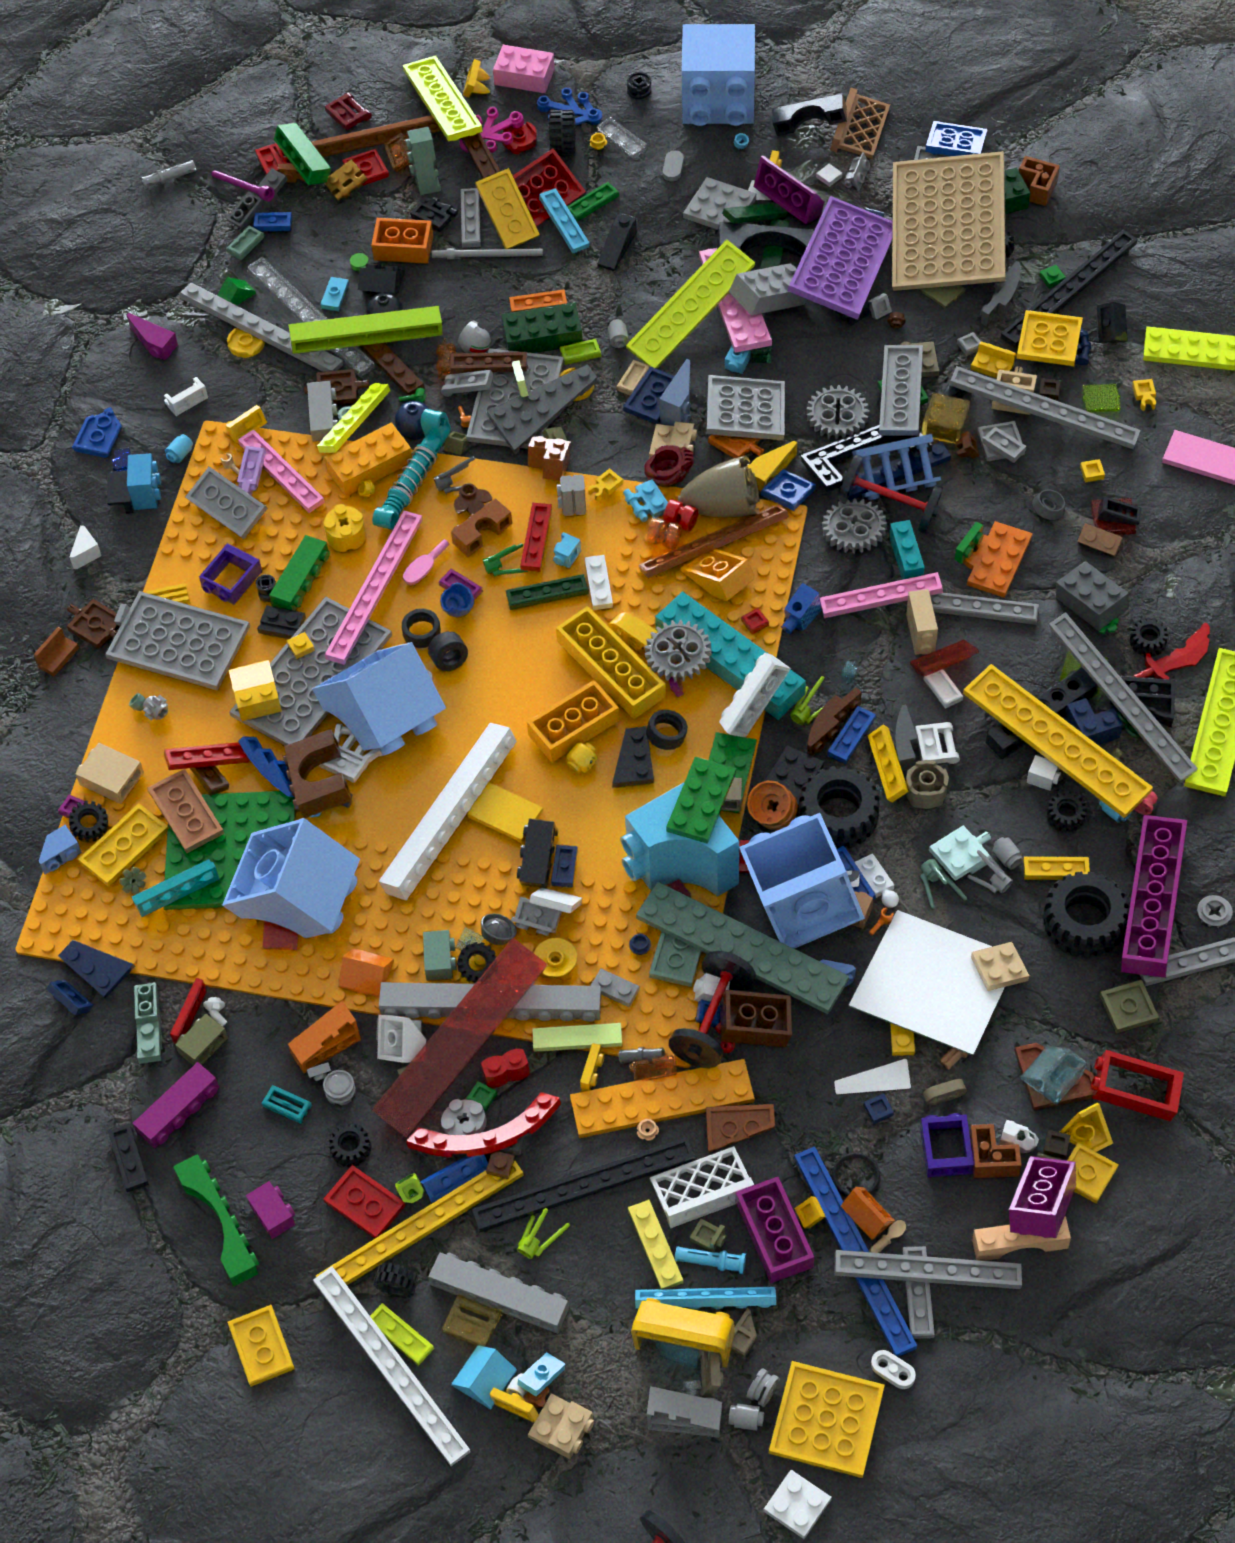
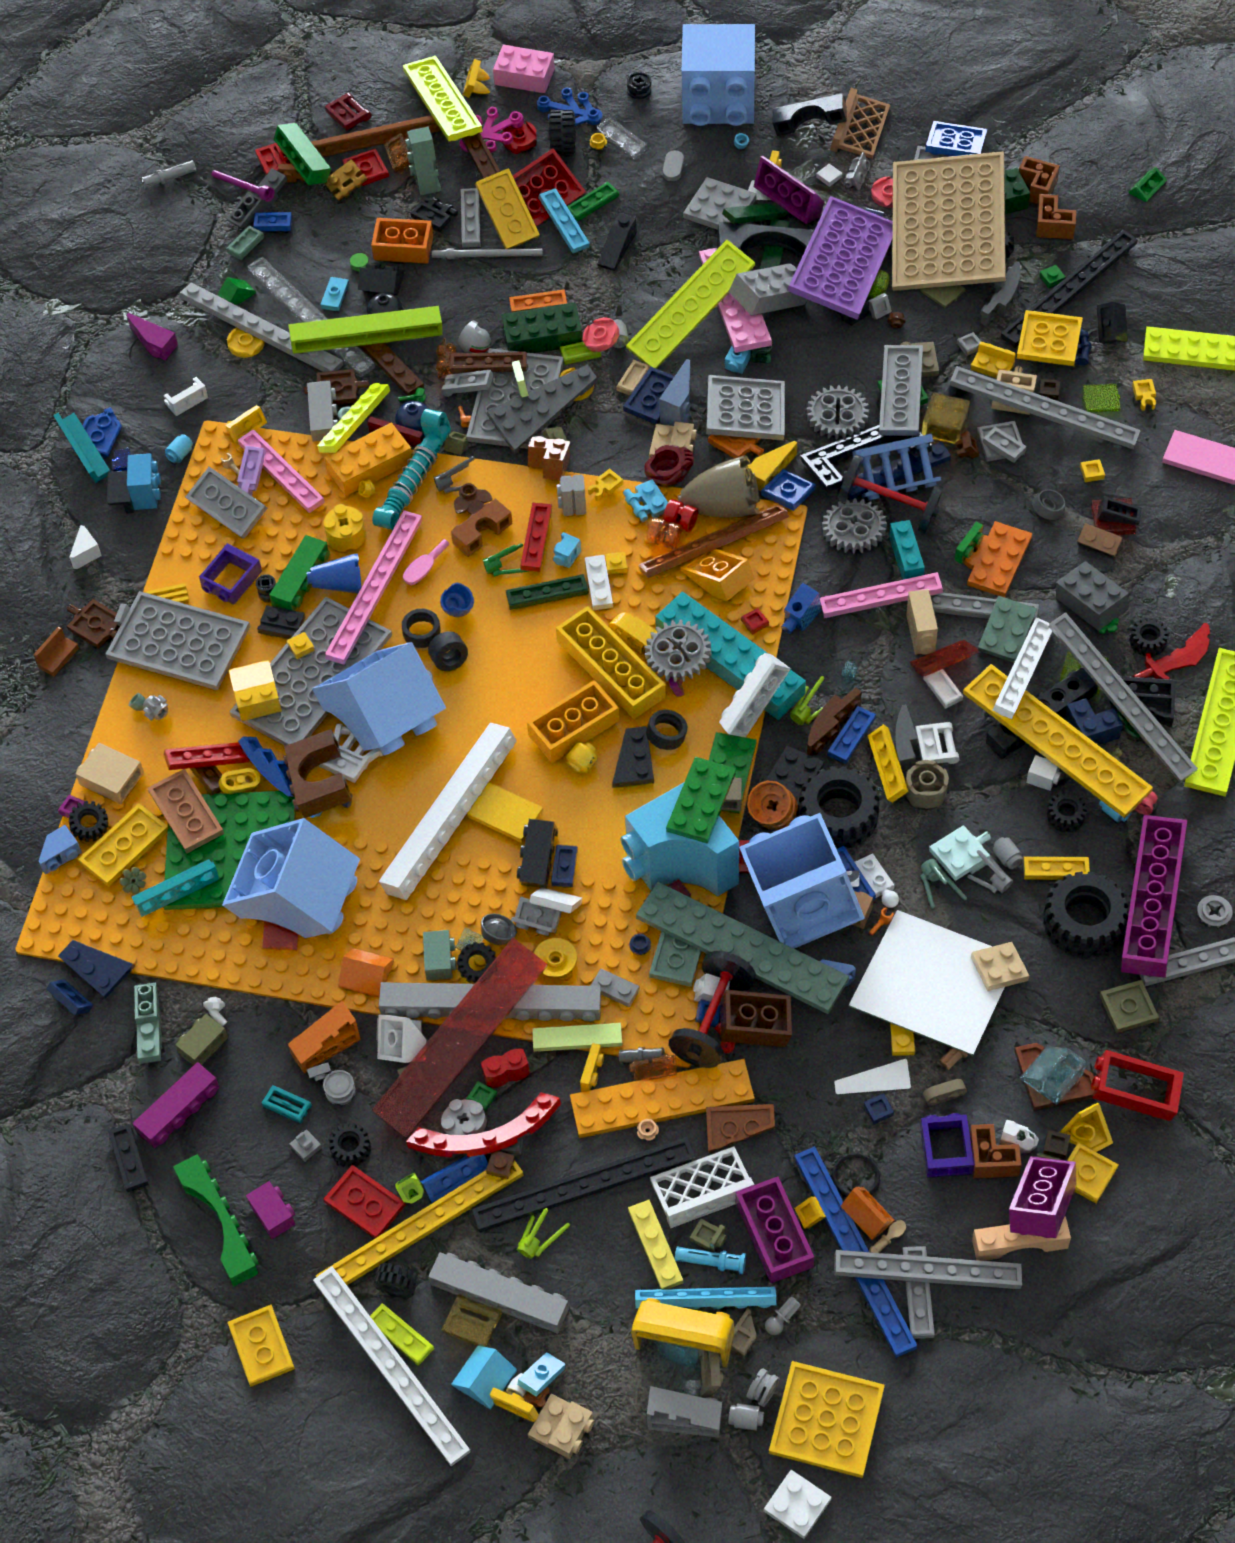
red tile [170,978,207,1044] -> none
magenta tile [439,569,483,600] -> none
white plate [871,1350,916,1389] -> none
none -> teal fence [53,413,111,483]
none -> yellow plate [219,768,260,794]
none -> light grey tile [289,1129,322,1162]
none -> blue cone [307,553,361,594]
none -> dark red tile [367,417,424,448]
none -> coral tile [582,317,619,352]
none -> yellow plate [605,552,627,575]
none -> light grey axle [765,1296,801,1335]
none -> clear neon green brick [869,270,890,298]
none -> coral tile [871,177,893,208]
none -> sand green plate [978,596,1037,663]
none -> white plate [993,617,1052,719]
none -> dark orange brick [1036,194,1076,239]
none -> green slope [1129,166,1167,202]

